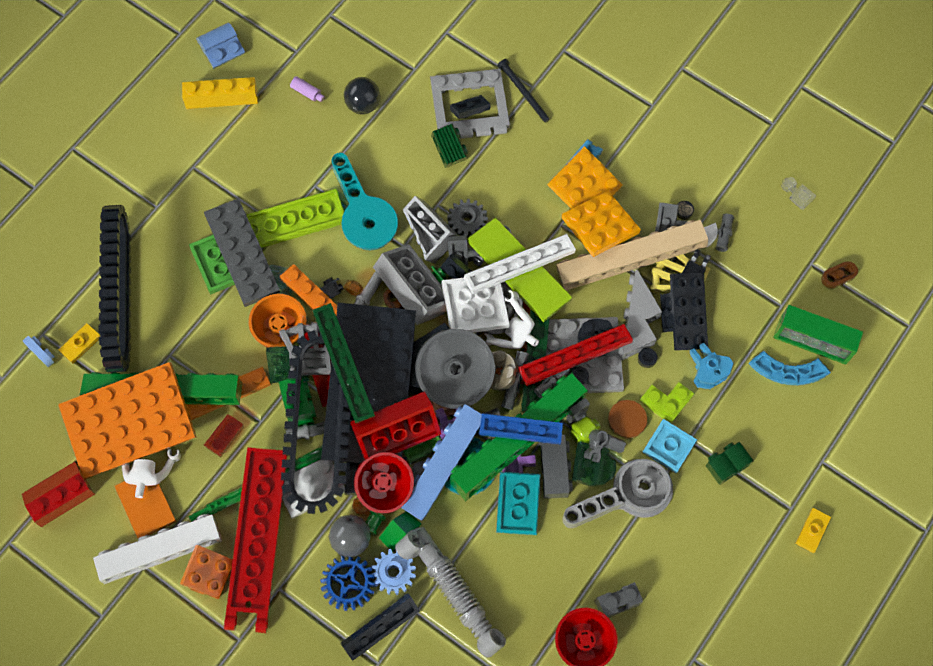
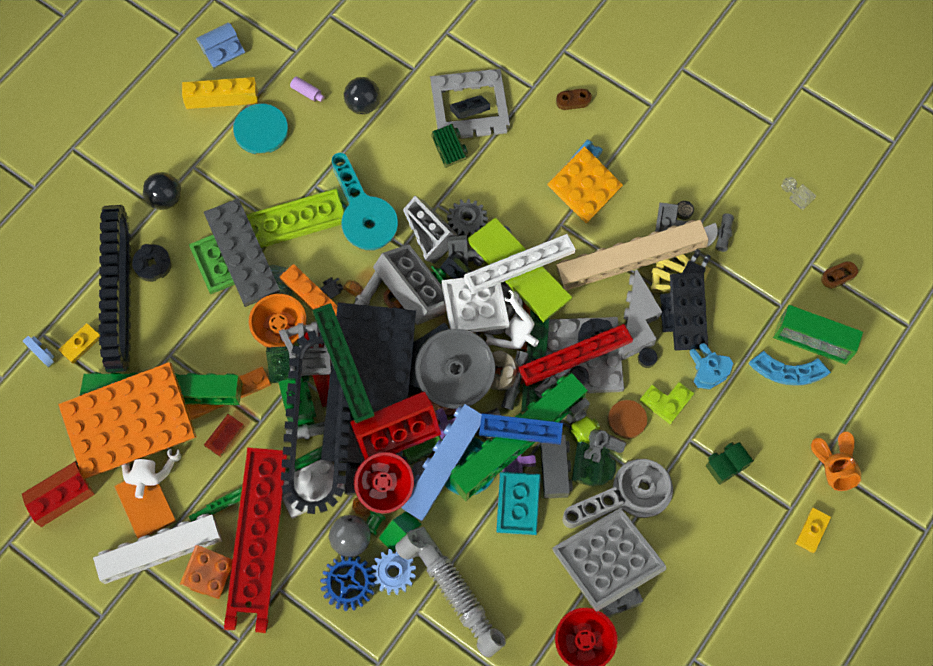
black plate [340,593,420,661] -> none
black bar [497,59,549,123] -> none
light orange plate [562,191,641,257] -> none
medium azure plate [642,419,697,473] -> none
none -> black plate [132,244,172,282]
none -> black piece [143,172,181,210]
none -> teal tile [233,104,288,154]
none -> light grey plate [552,508,666,612]
none -> reddish brown plate [556,89,592,110]
none -> orange piece [810,432,862,491]

